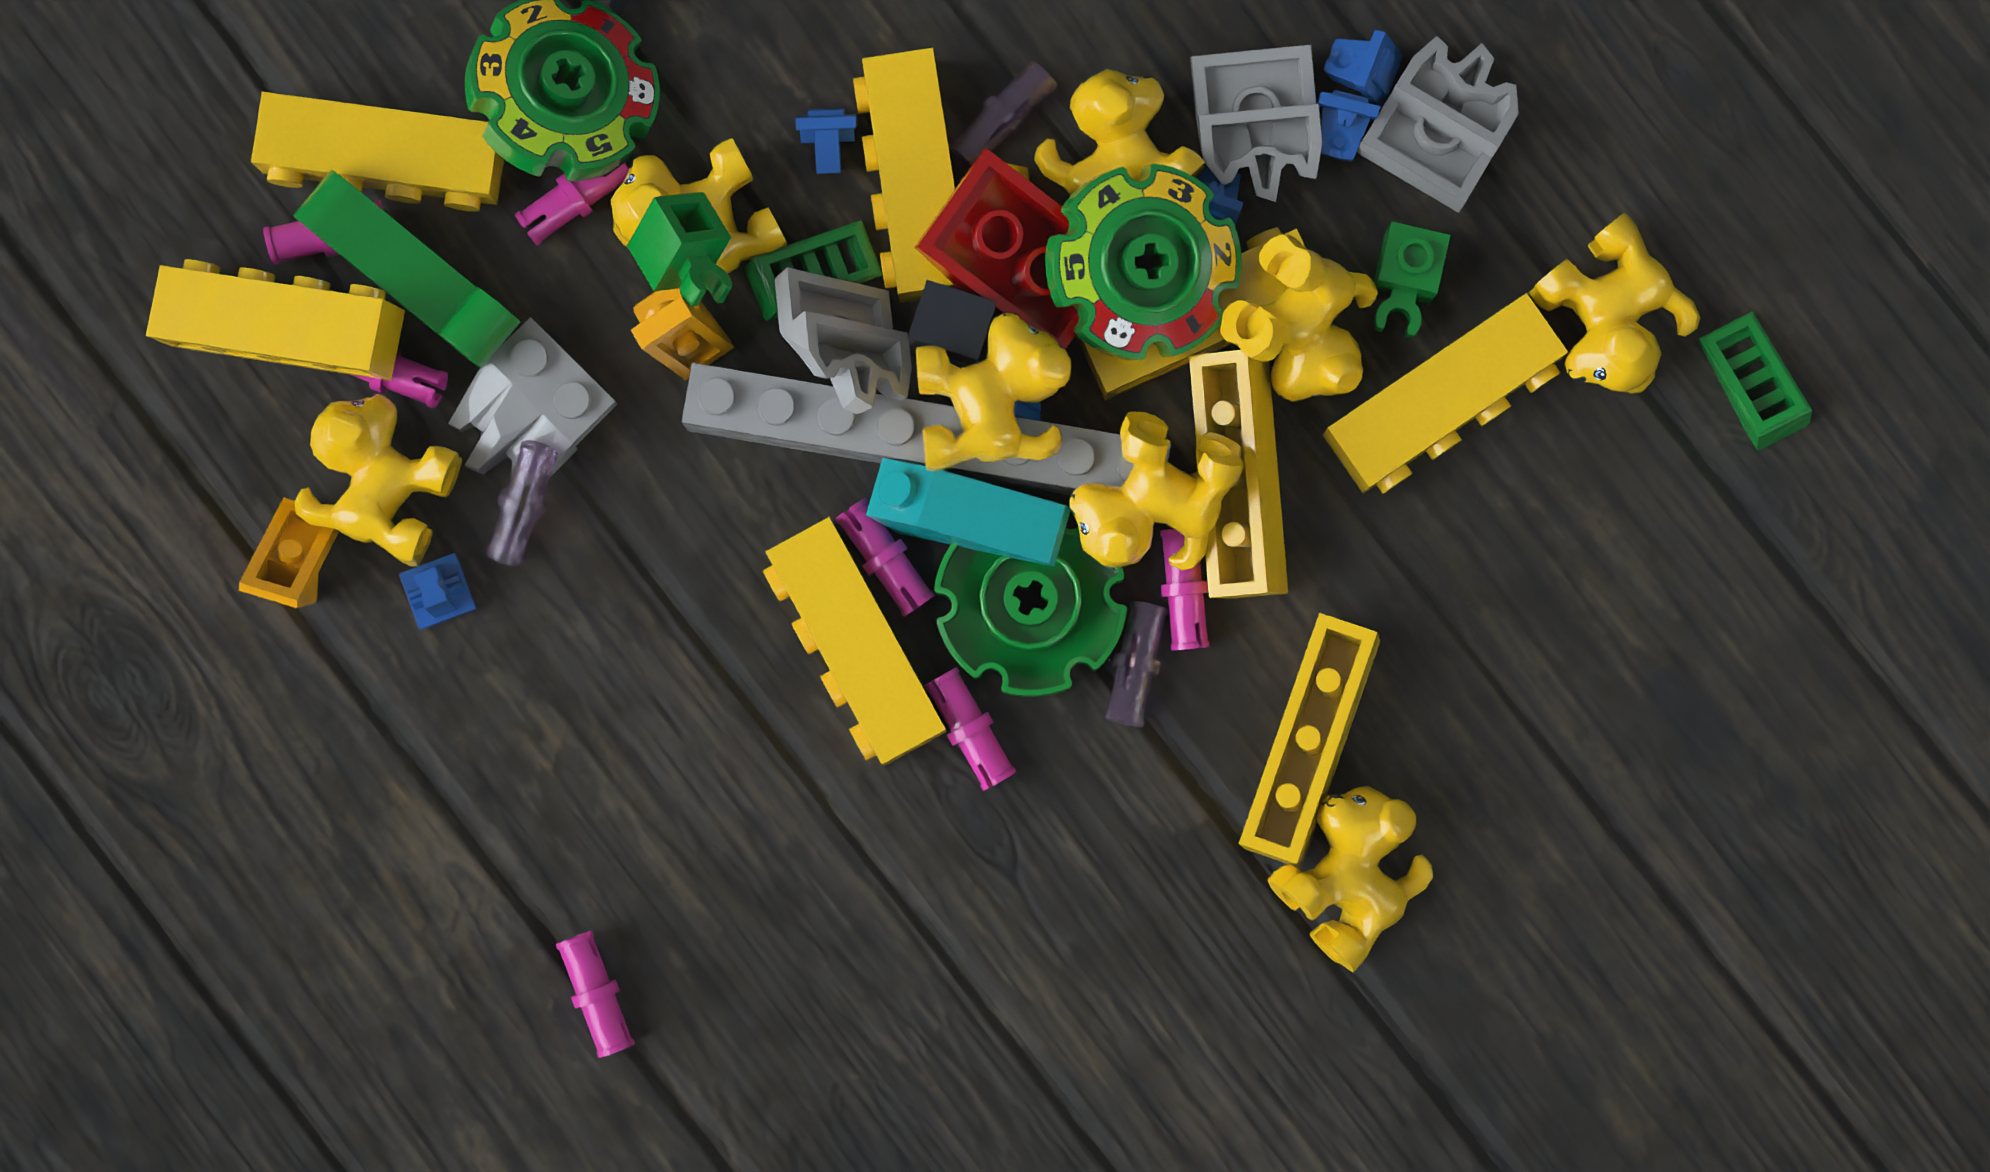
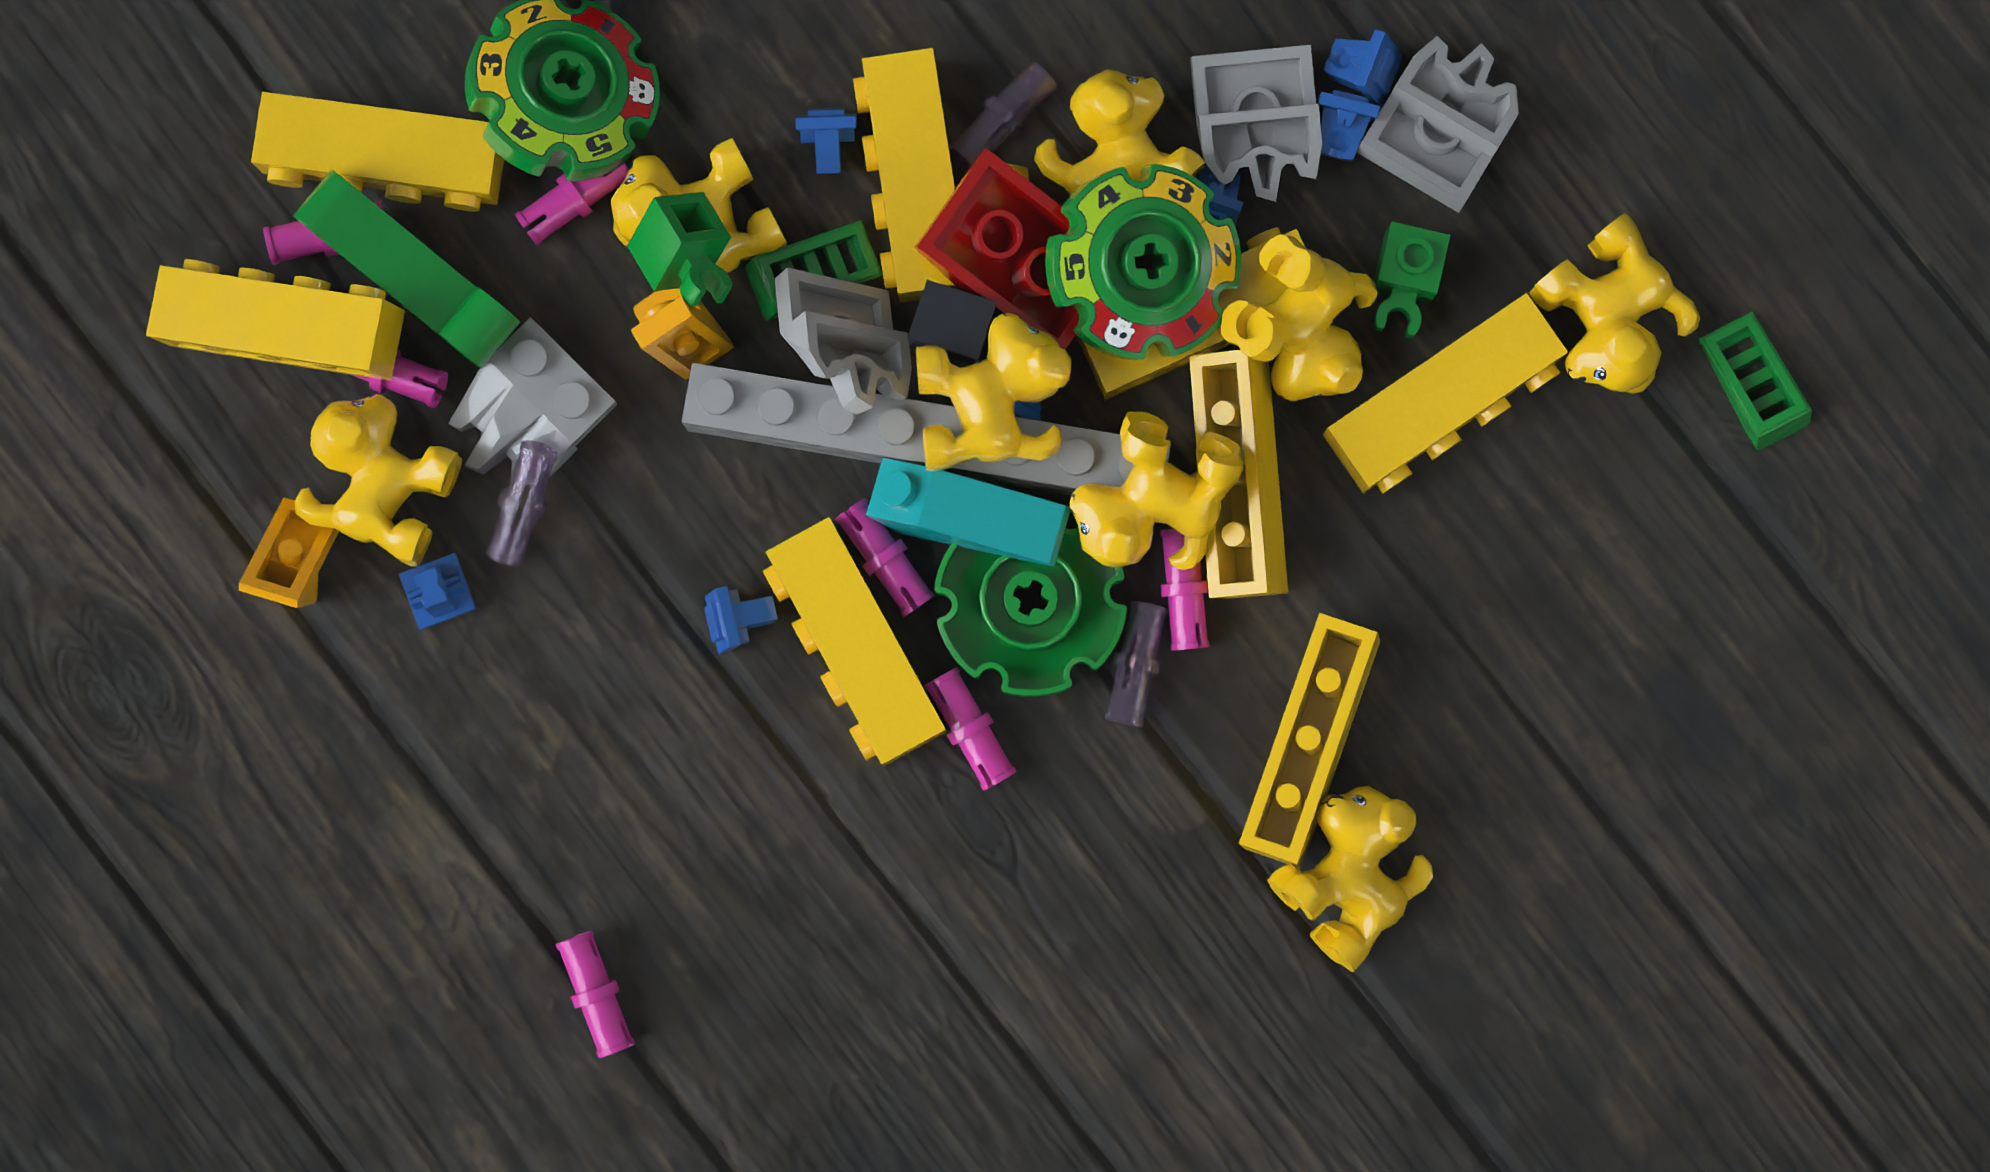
none -> blue brick [704,586,778,655]

